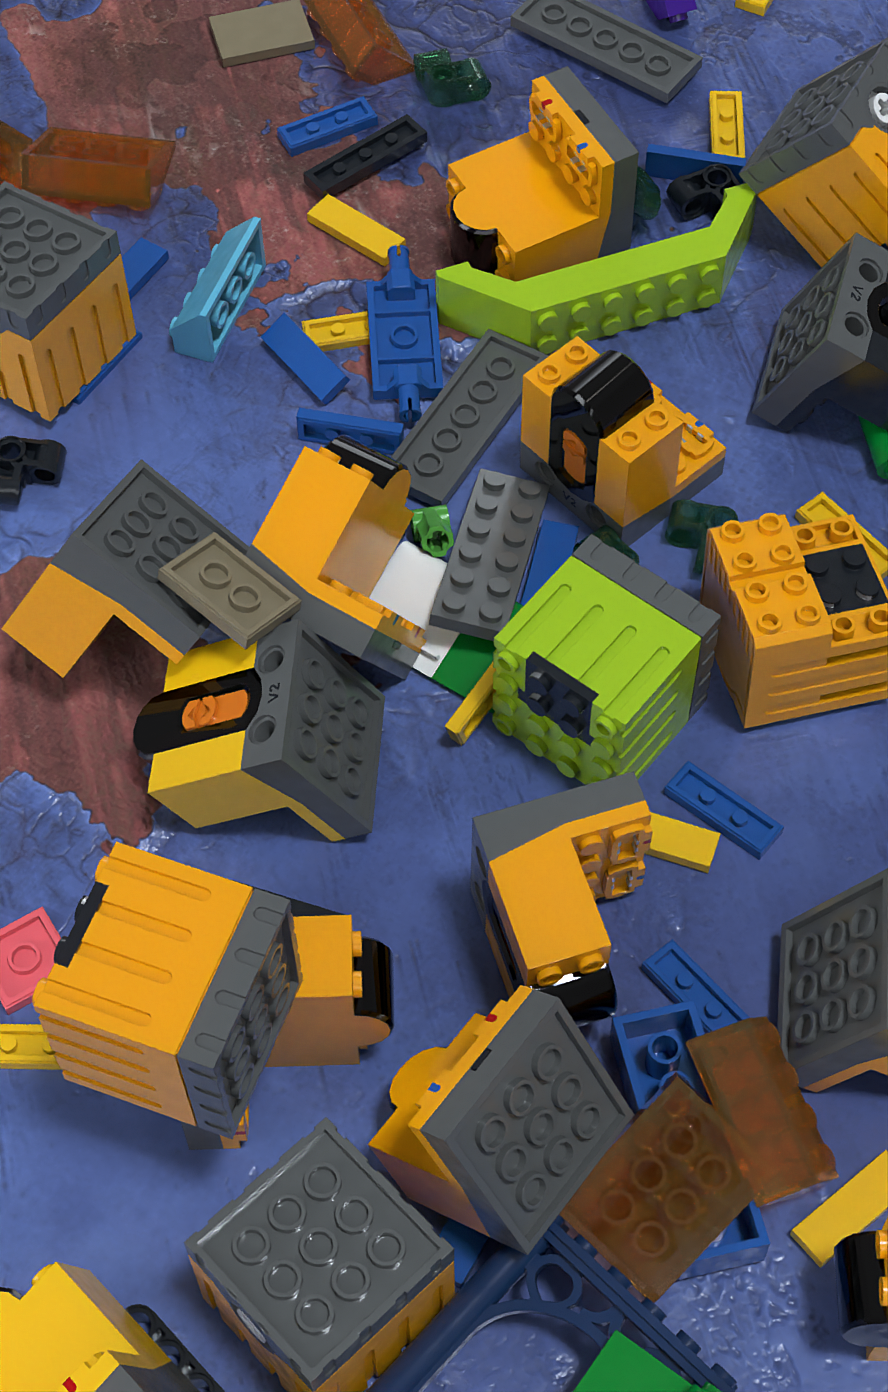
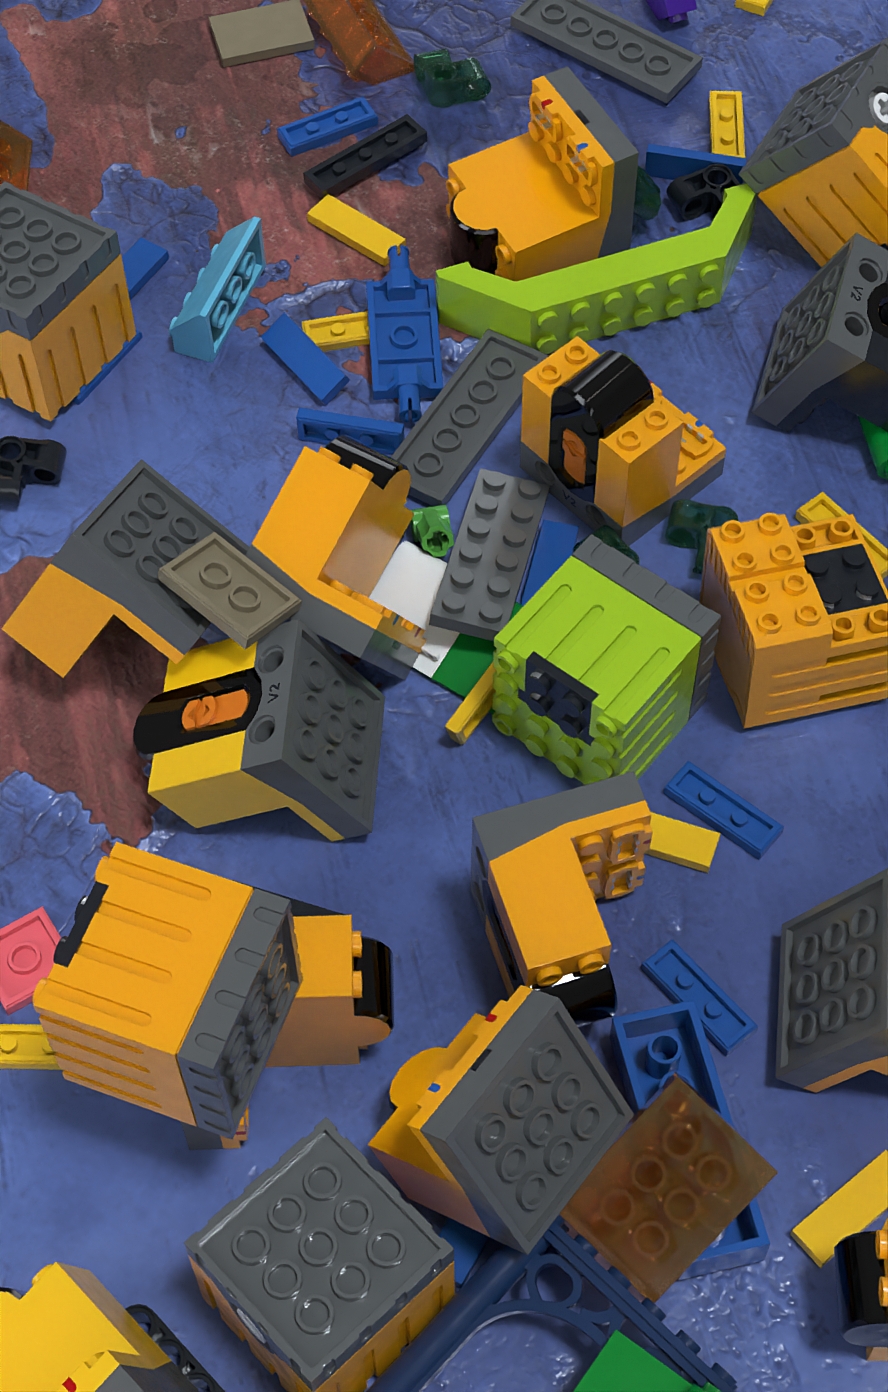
clear orange slope [21,127,176,211] -> none
clear orange slope [685,1016,839,1208] -> none

